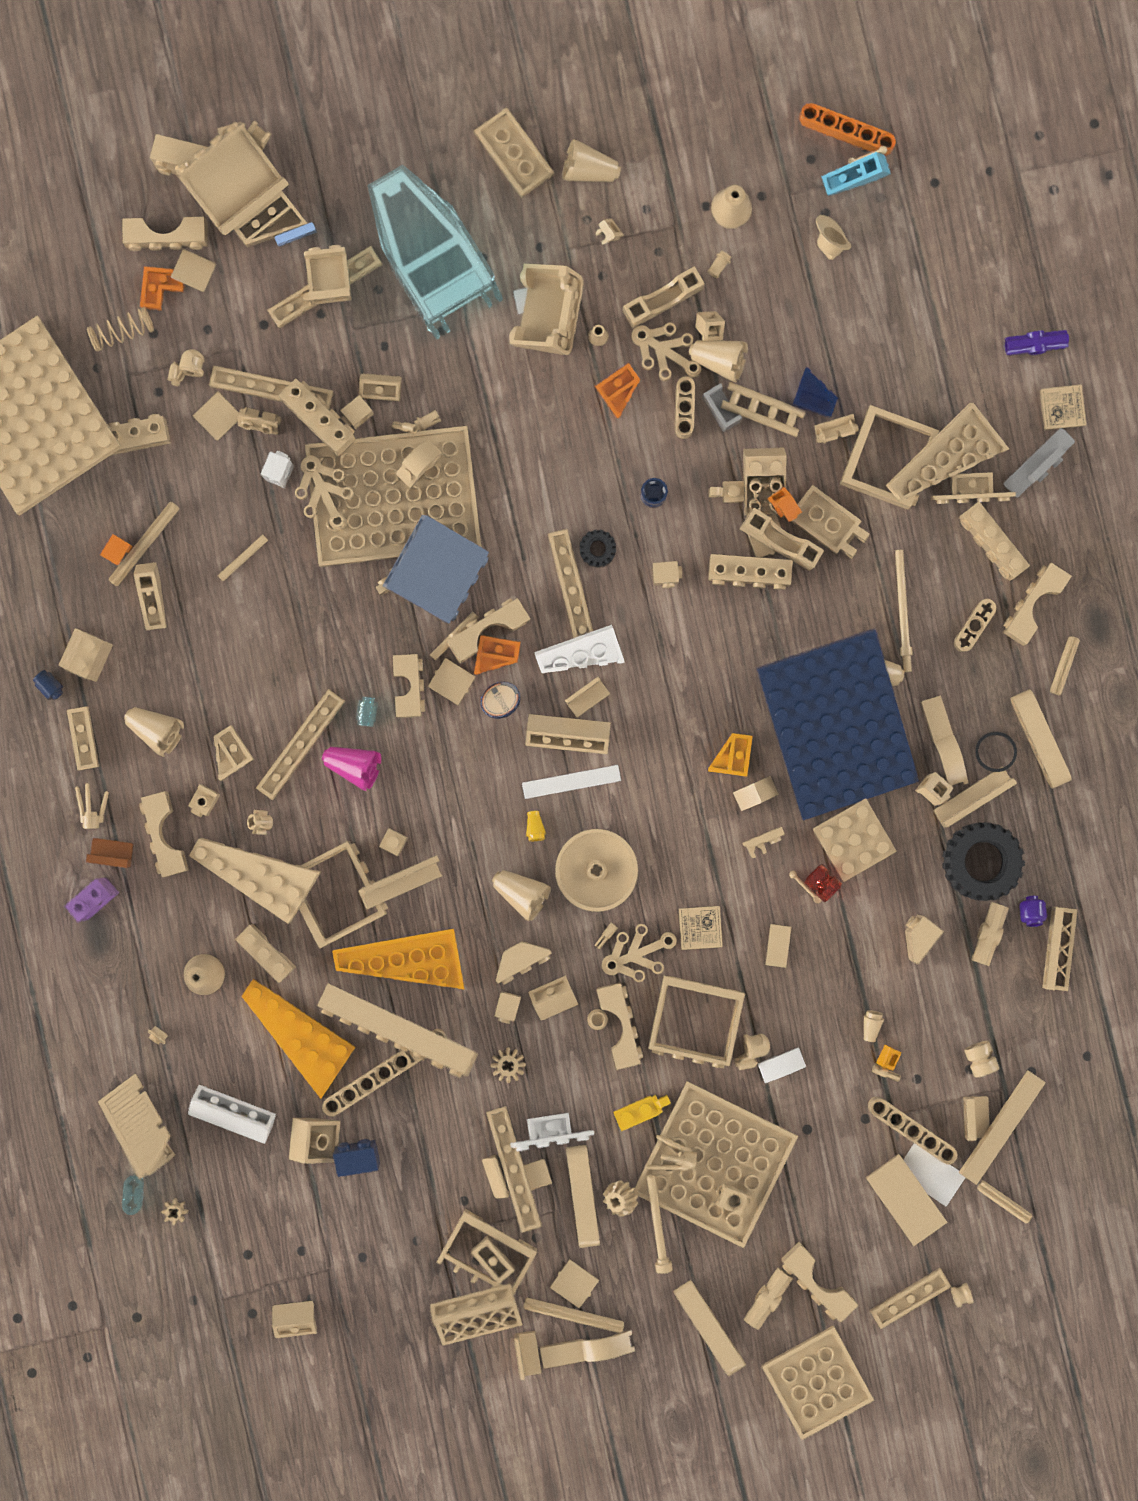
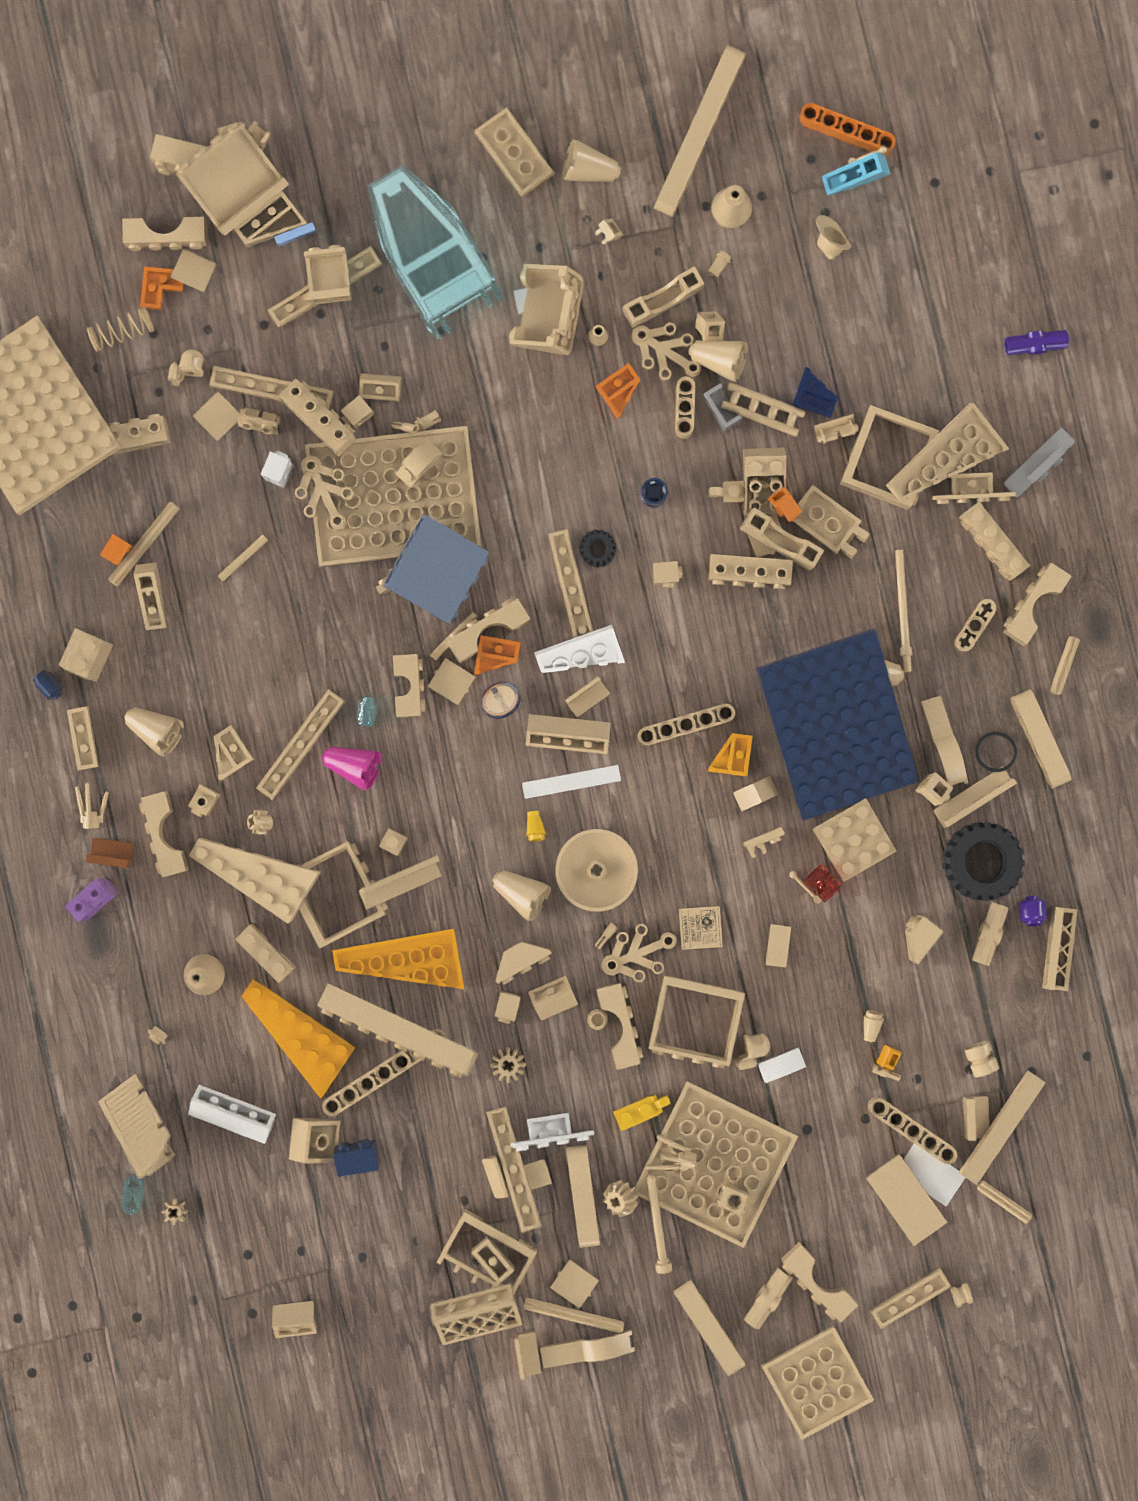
tan tile [1040,385,1086,431] -> none
none -> tan beam [637,704,735,746]
none -> tan beam [654,45,746,217]

